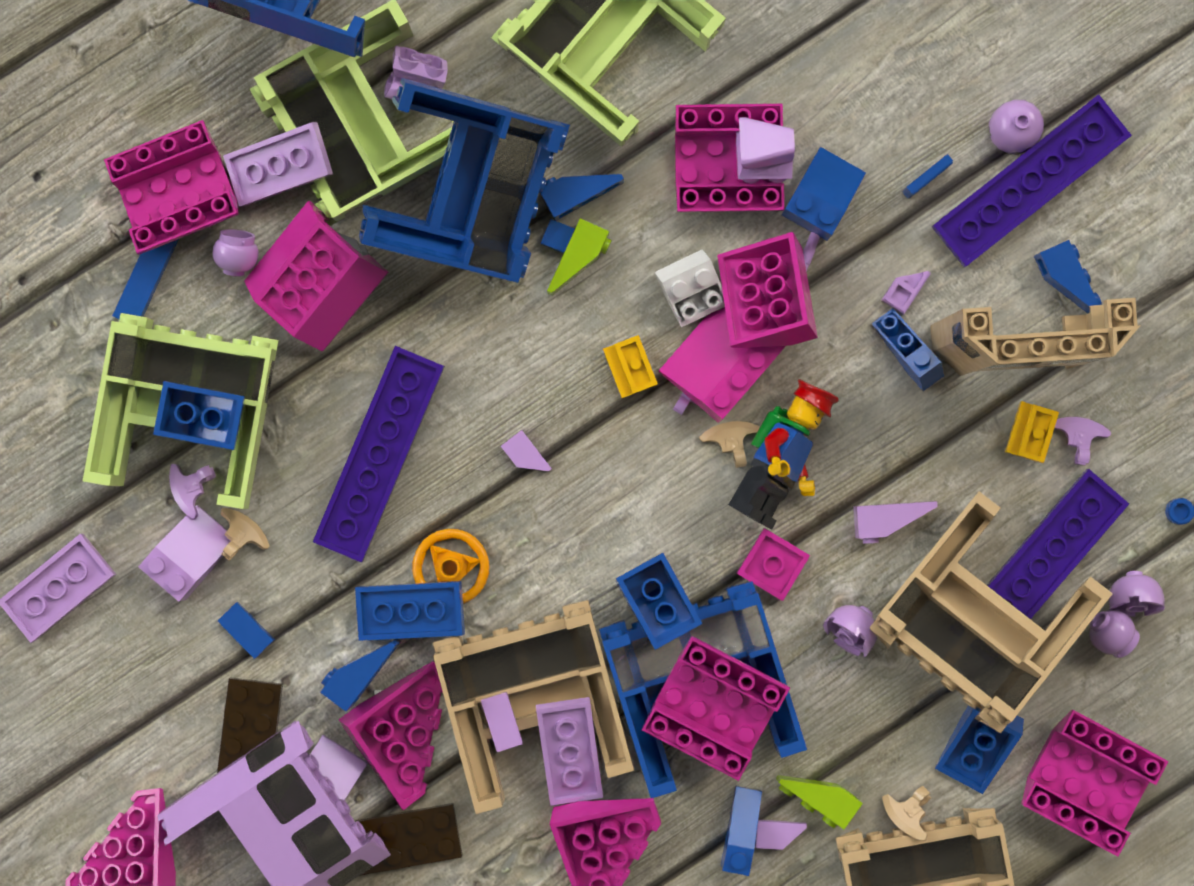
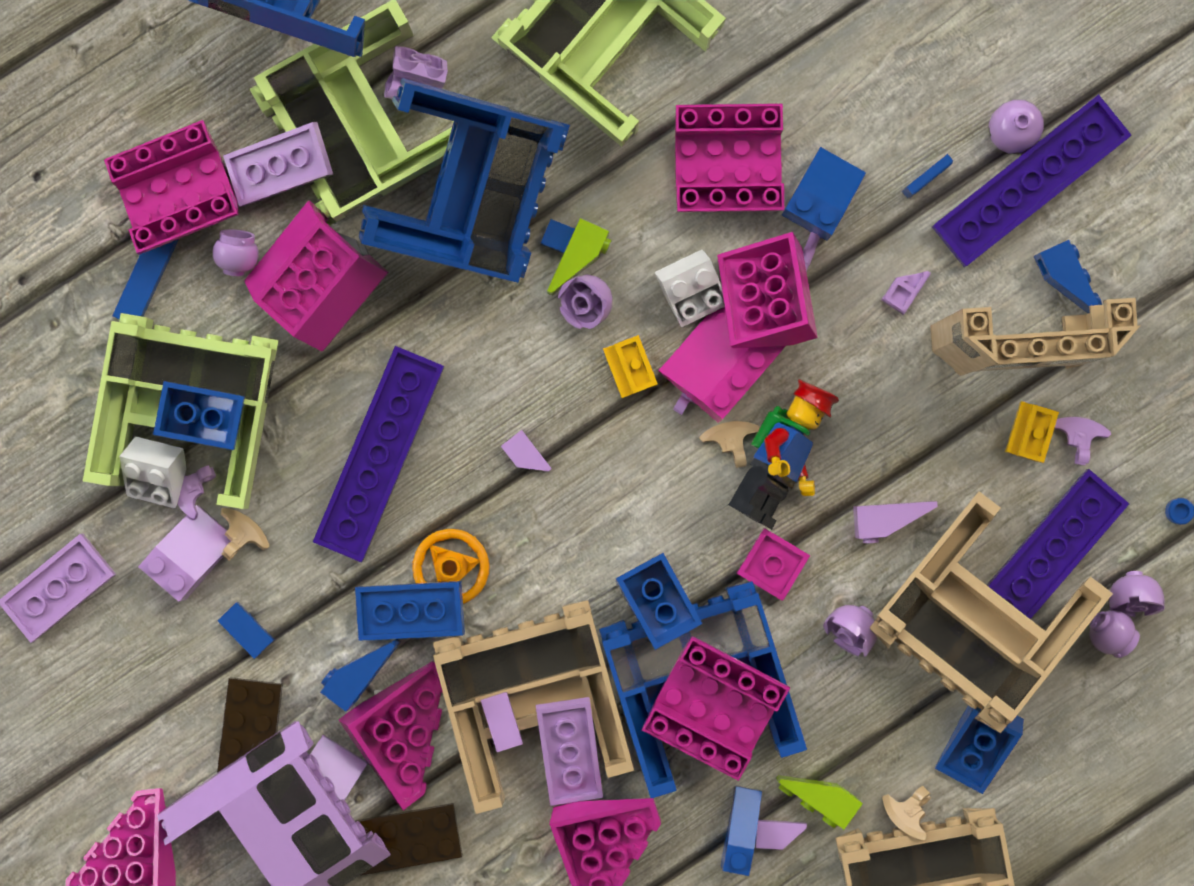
blue slope [539,174,624,221] -> none
lavender piece [736,117,795,184] -> none
blue slope [872,308,945,391] -> none
dark pink slope [1021,709,1169,857] -> none
none -> white slope [119,436,187,508]
none -> lavender cylinder [558,274,613,329]

